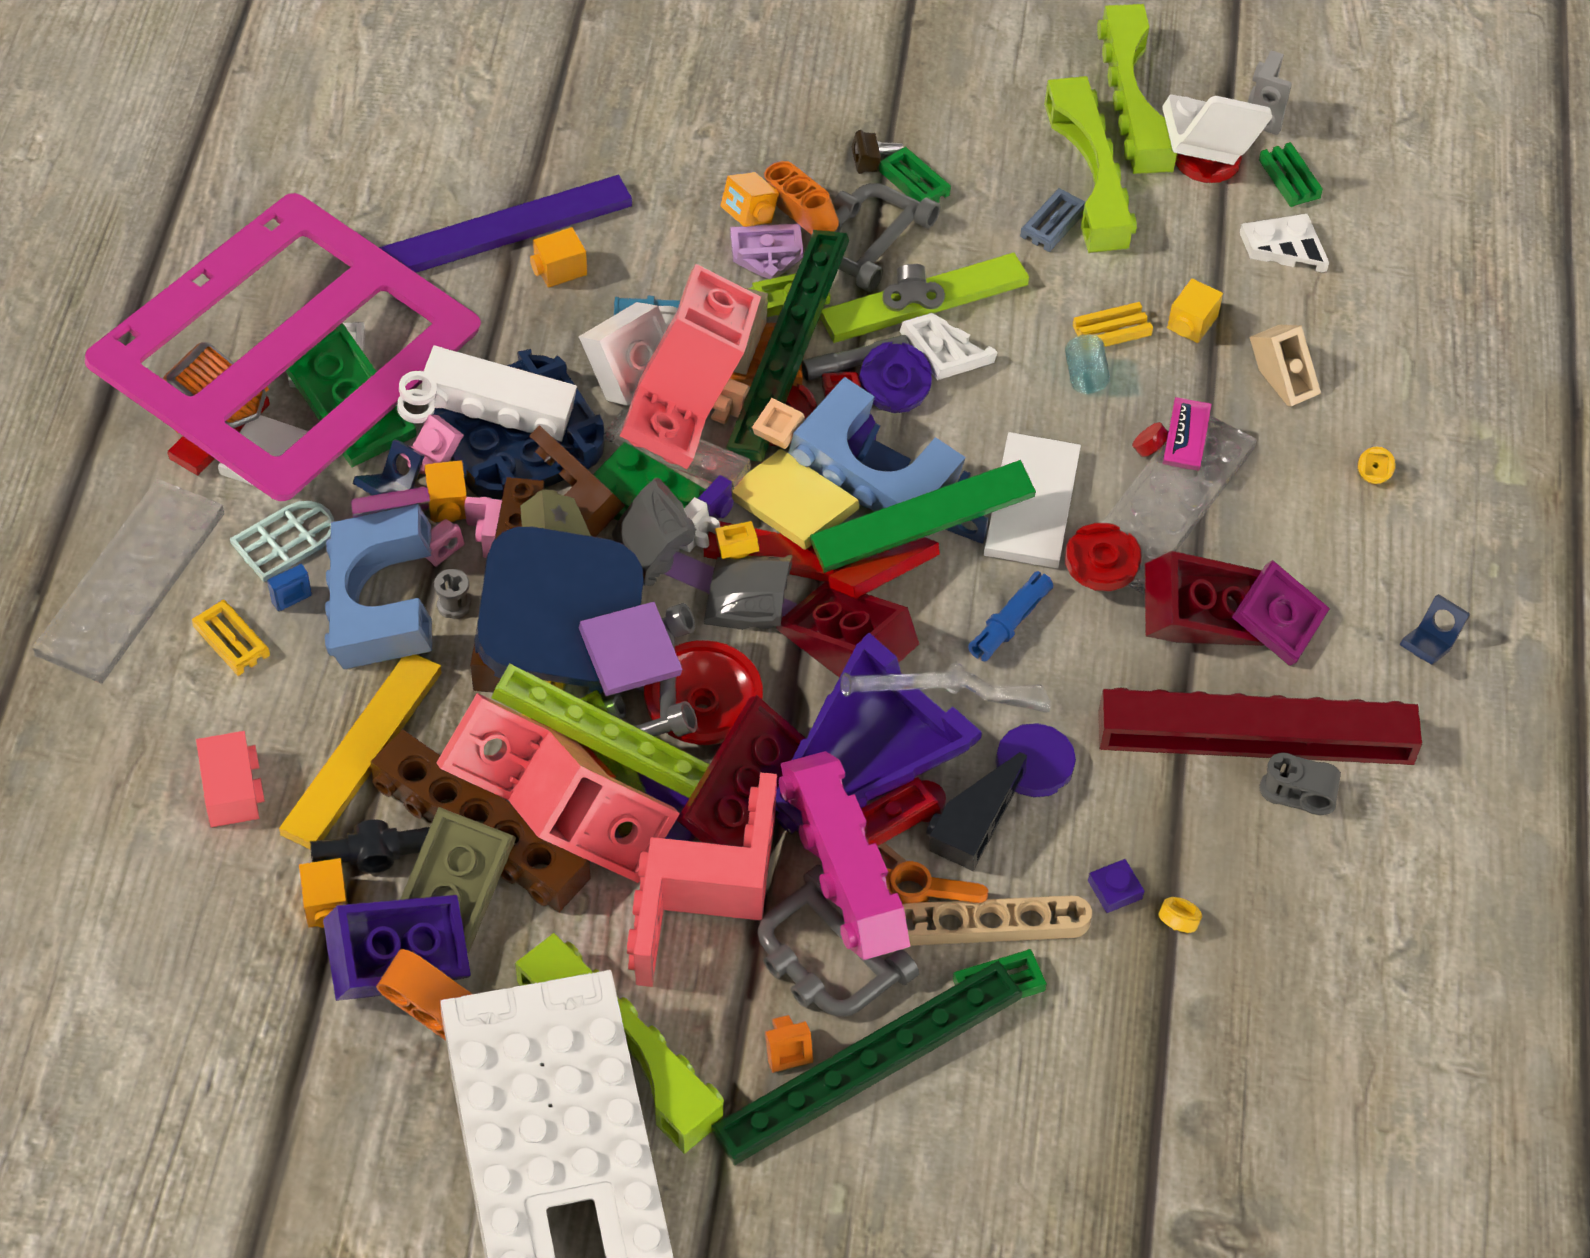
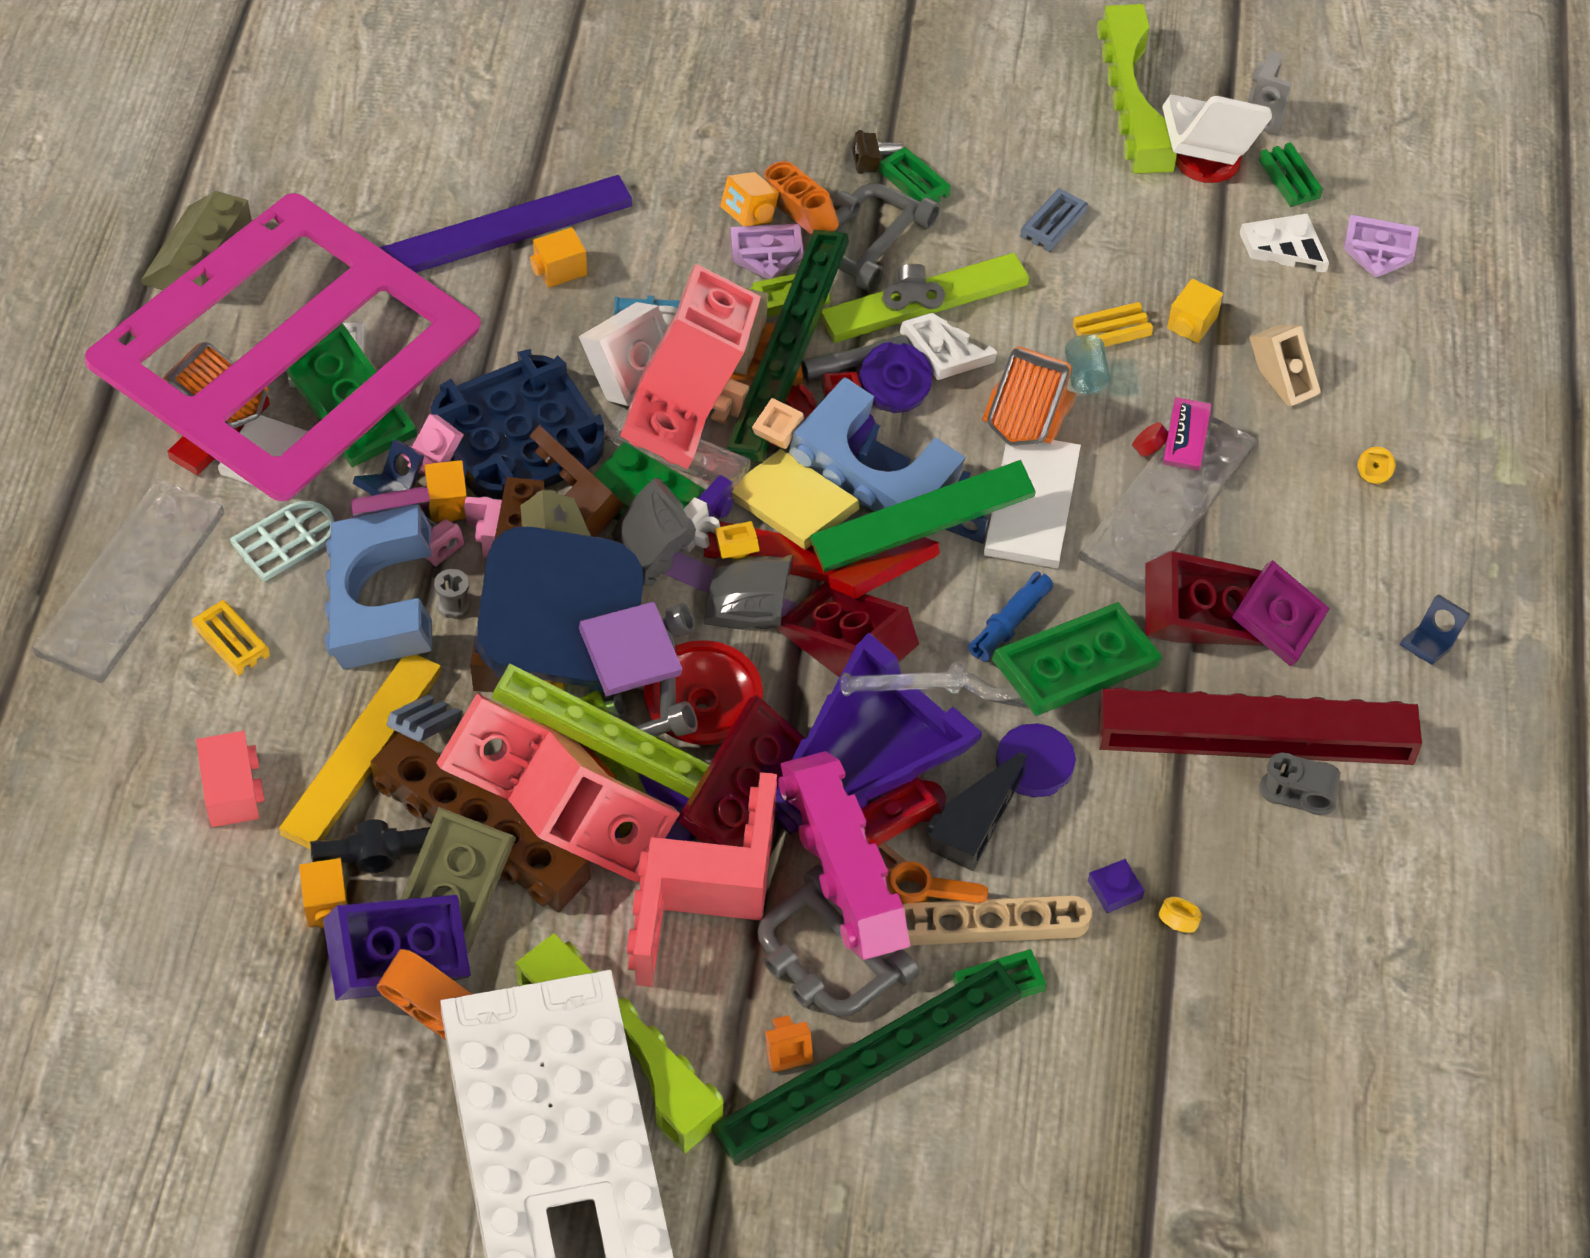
blue tile [267,563,312,611] -> none
white hinge [397,345,577,442] -> none
lime arch [1044,76,1137,253] -> none
red tile [1065,522,1142,591] -> none
none -> olive slope [141,191,252,290]
none -> sand blue tile [386,695,461,742]
none -> orange piece [982,346,1077,446]
none -> green plate [992,602,1163,716]
none -> lavender slope [1344,214,1419,278]

